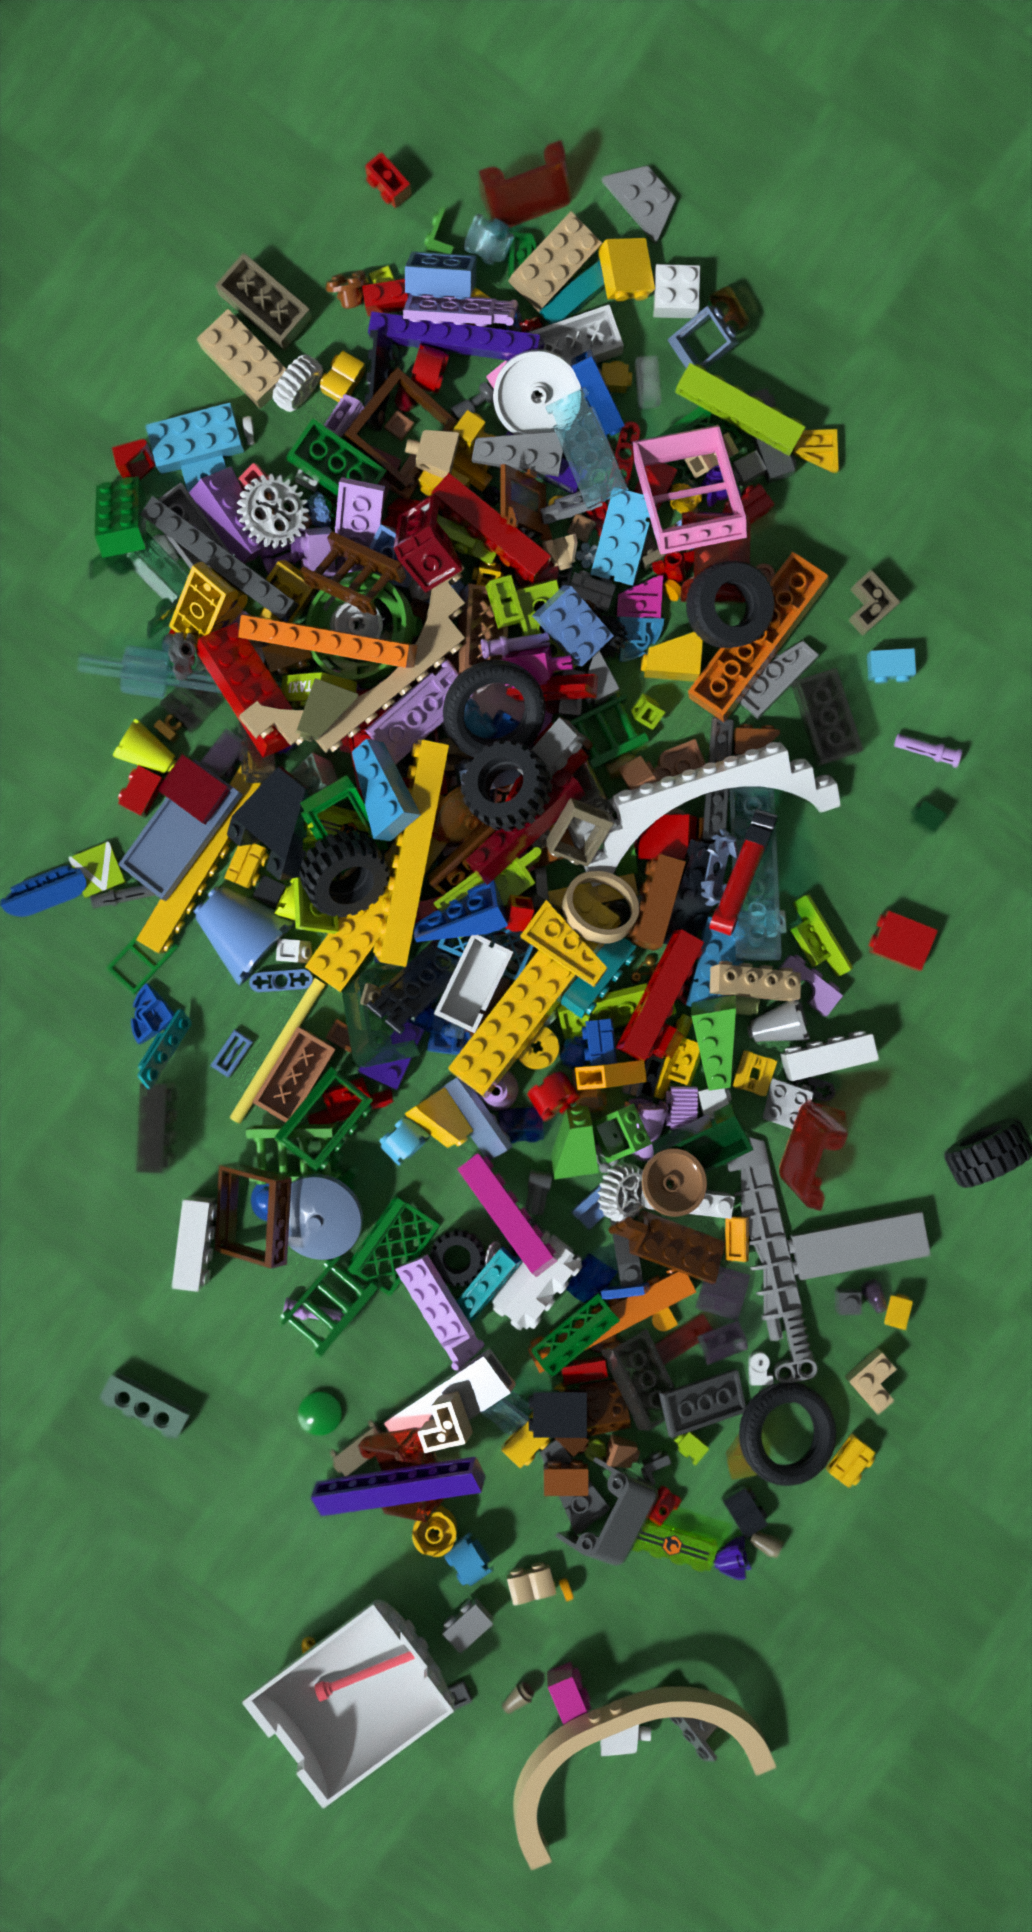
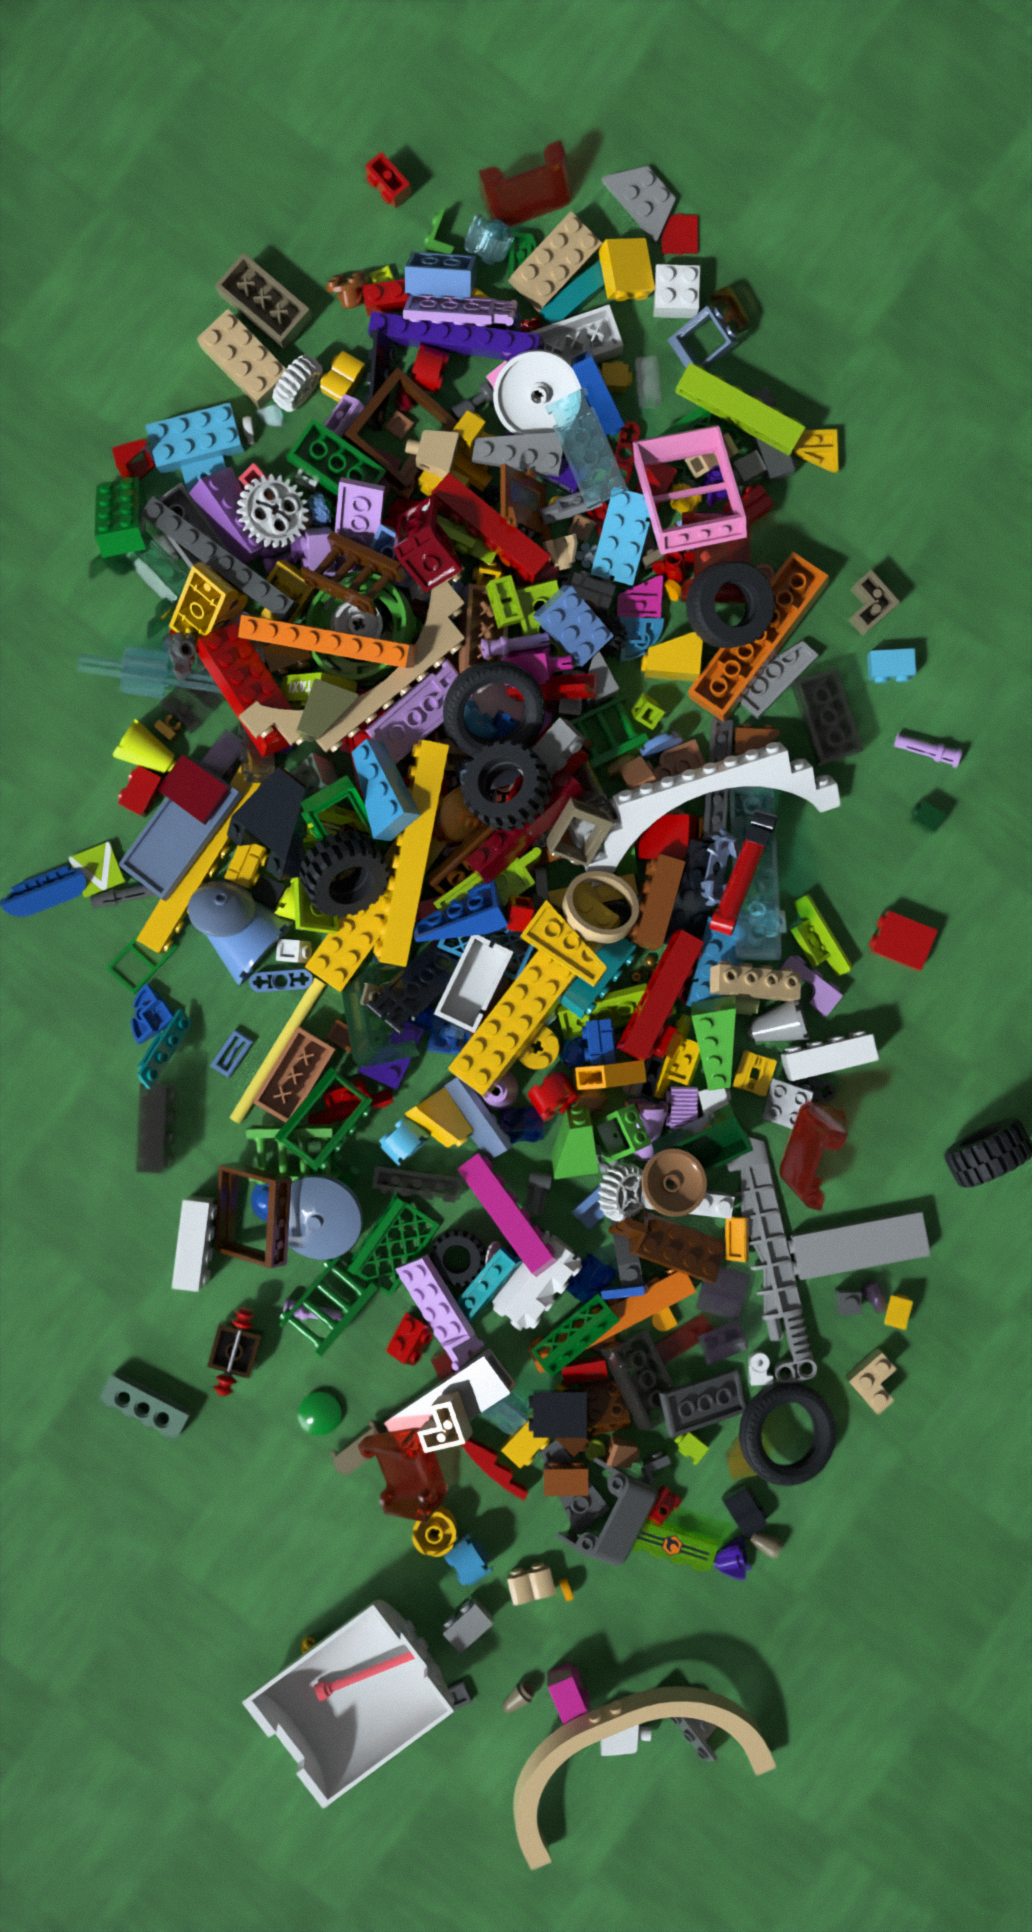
dark purple brick [310,1457,486,1516] -> none
yellow brick [826,1433,876,1488] -> none
none -> sand blue dish [188,880,255,937]
none -> dark brown brick [207,1306,265,1396]
none -> clear light blue tile [256,403,285,427]
none -> clear smoke brick [372,1164,463,1203]
none -> red bracket [385,1313,433,1366]
none -> clear red brick [430,1350,464,1380]
none -> red slope [461,1437,528,1501]
none -> medium blue tile [640,731,683,759]
none -> red piece [662,213,698,256]

